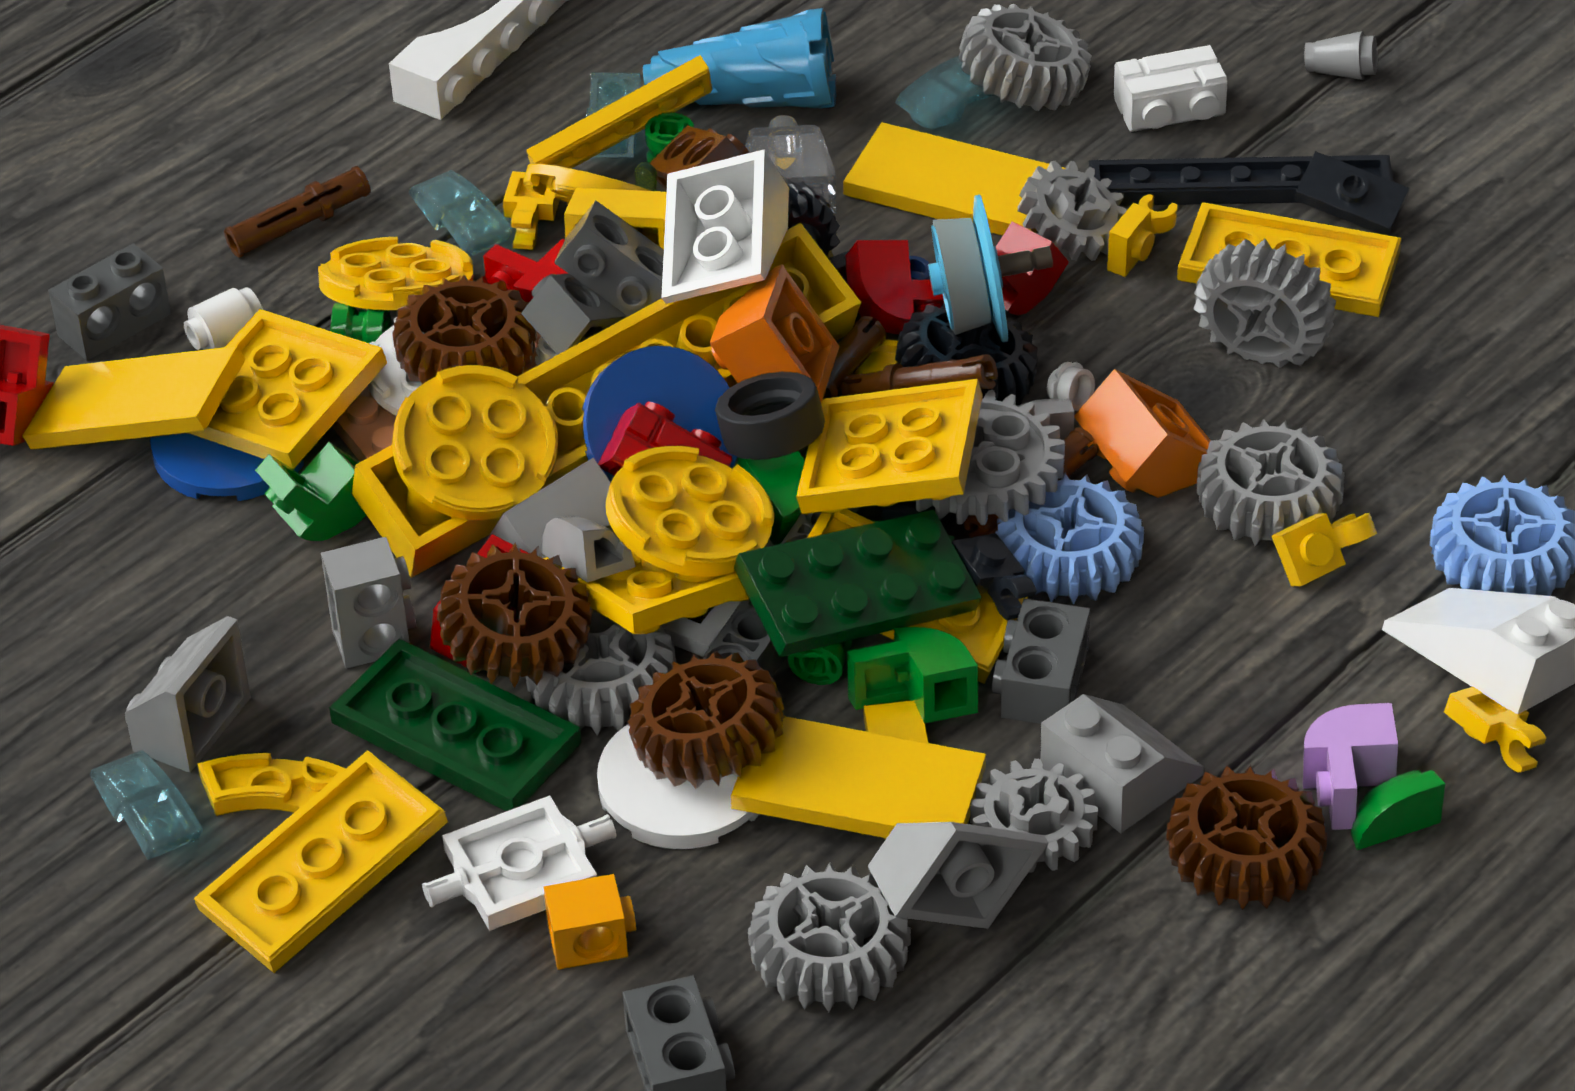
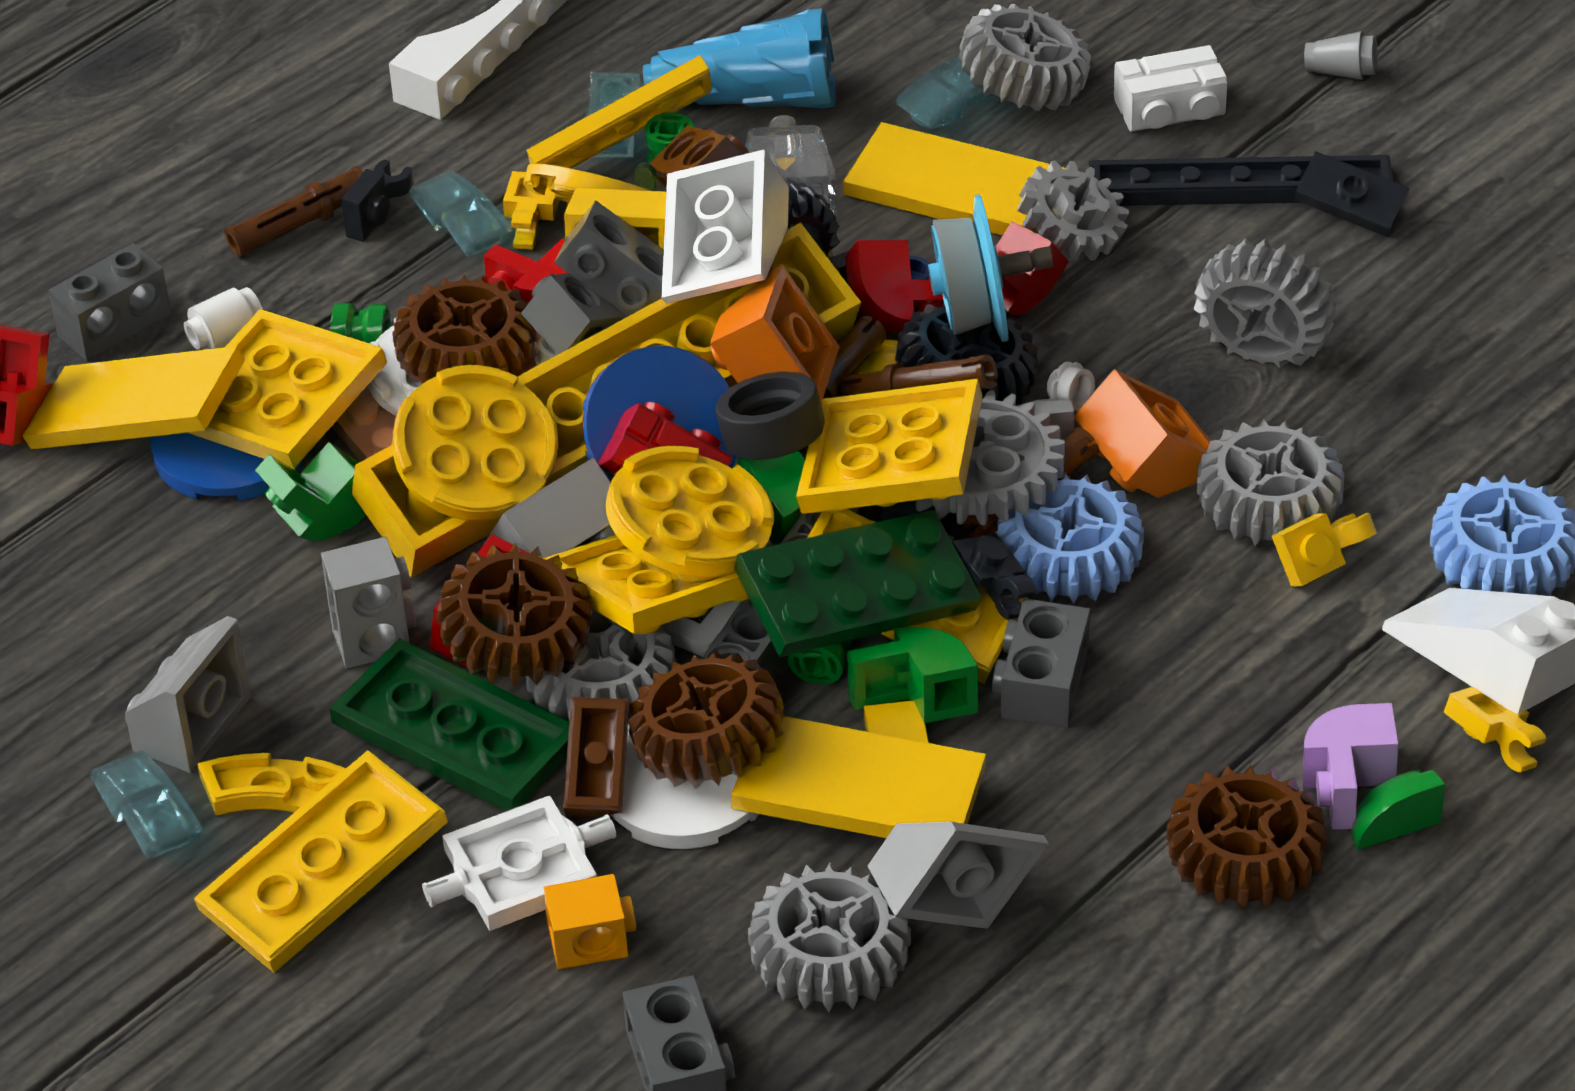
yellow tile [318,237,473,310] -> none
light grey brick [542,516,636,583] -> none
light grey gear [970,759,1098,872] -> none
light grey slope [1041,694,1204,833] -> none
yellow plate [1107,194,1177,277] -> none
yellow tile [1177,202,1402,317] -> none
none -> black plate [341,159,414,242]
none -> reddish brown slope [563,697,630,819]

